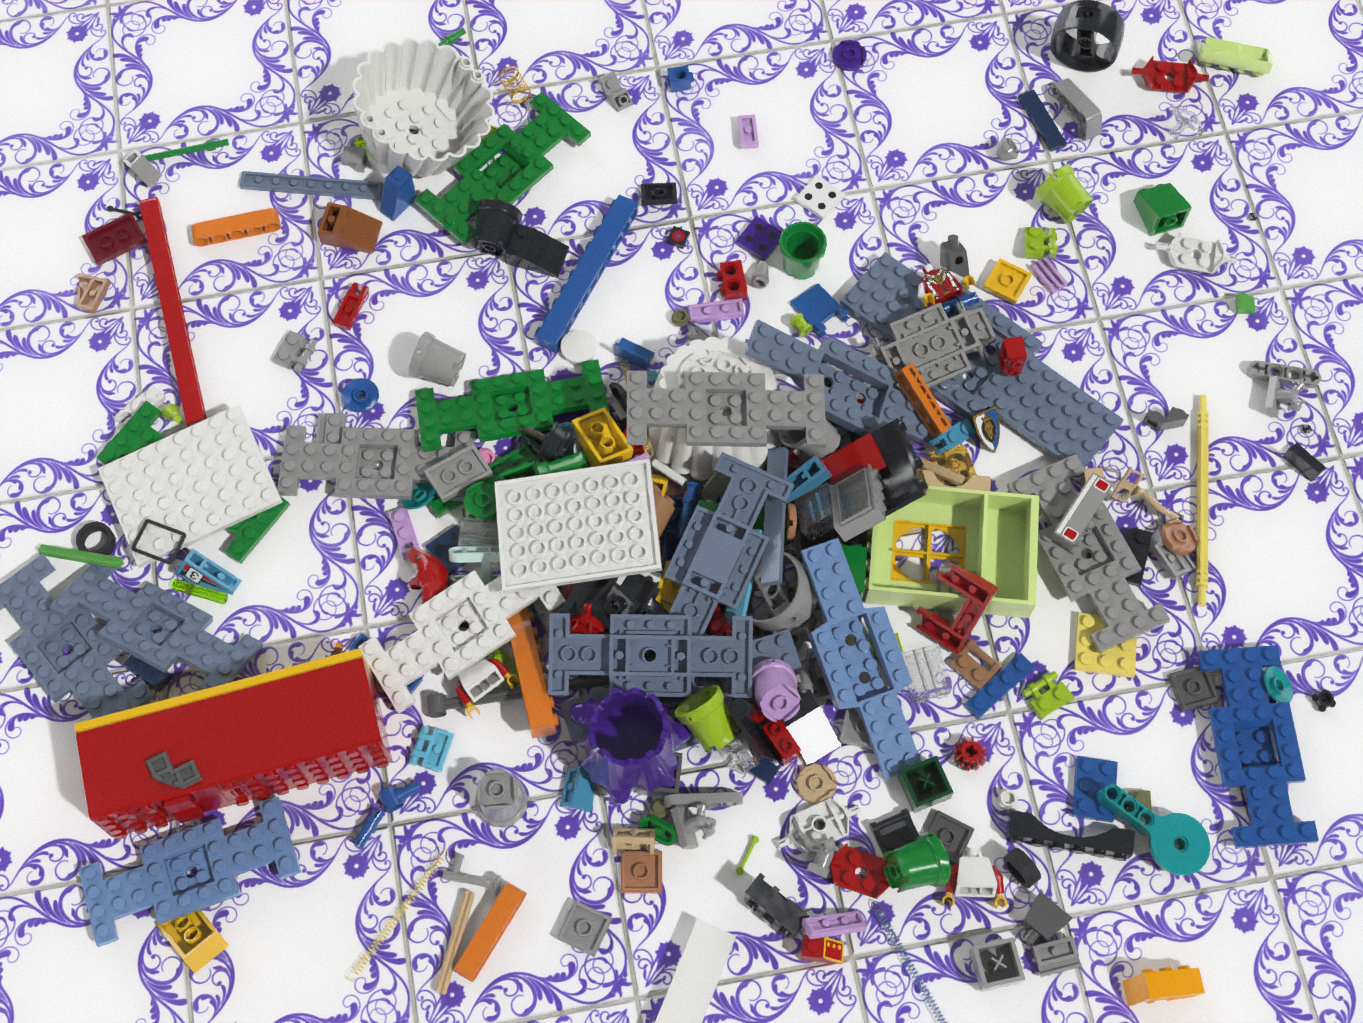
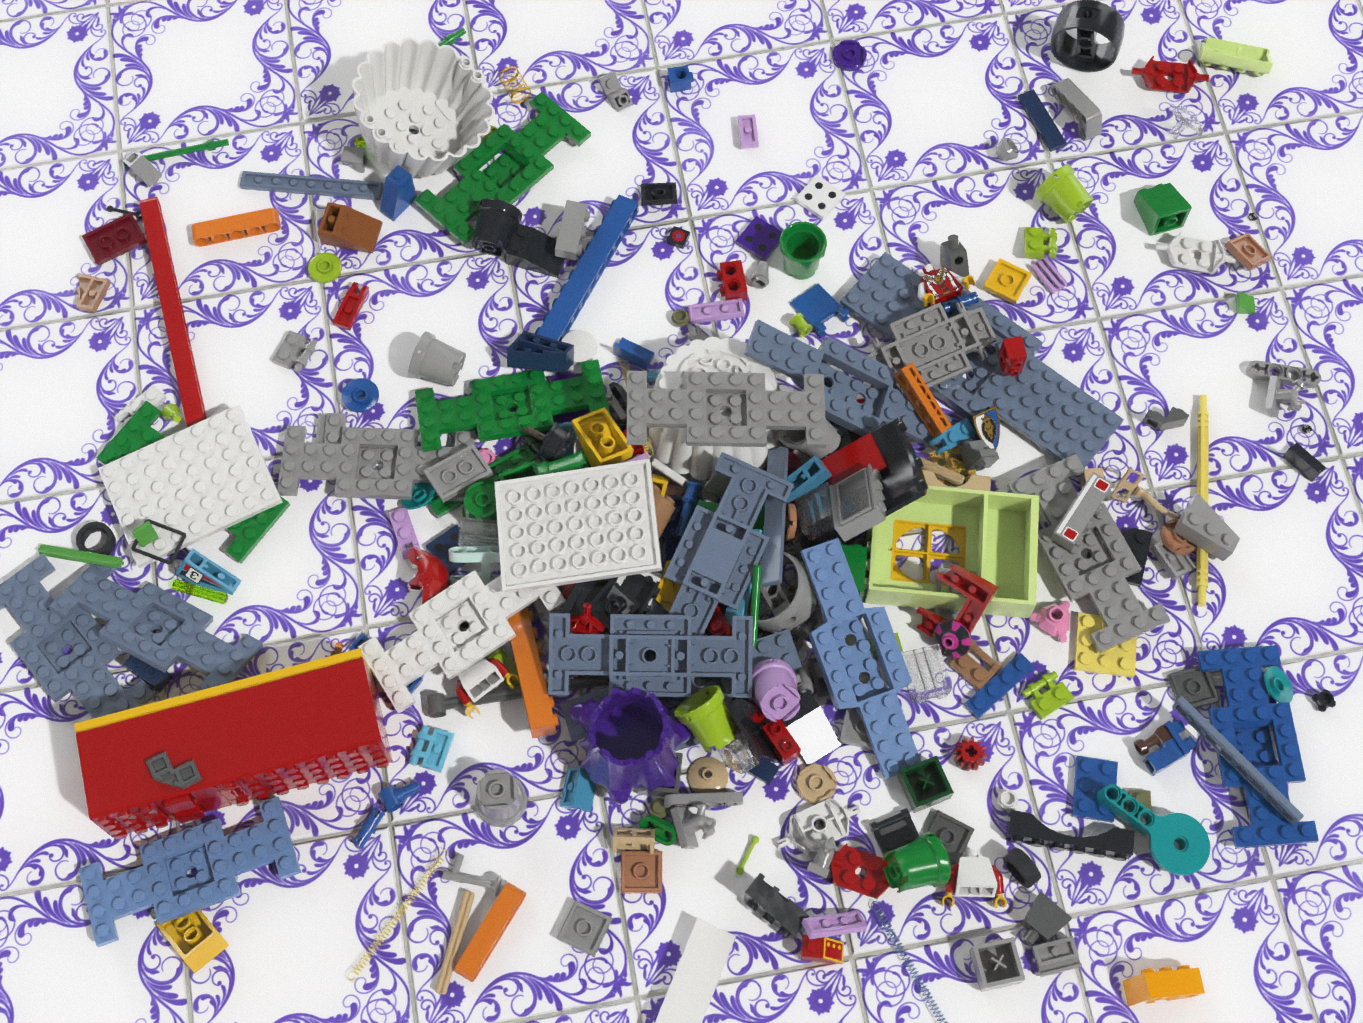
none -> bright green slope [132,521,158,547]
none -> lime wheel [308,252,342,283]
none -> dark blue wedge [507,331,574,373]
none -> light grey wedge [555,200,591,260]
none -> tan dish [688,757,728,793]
none -> green bar [750,565,762,646]
none -> dish [933,620,971,659]
none -> dark grey brick [959,440,1000,471]
none -> bright pink rock [1029,601,1070,643]
none -> blue hips [1134,720,1196,776]
none -> sand blue tile [1172,695,1304,826]
none -> light grey wedge [1173,493,1240,561]
none -> nougat tile [1224,233,1272,271]

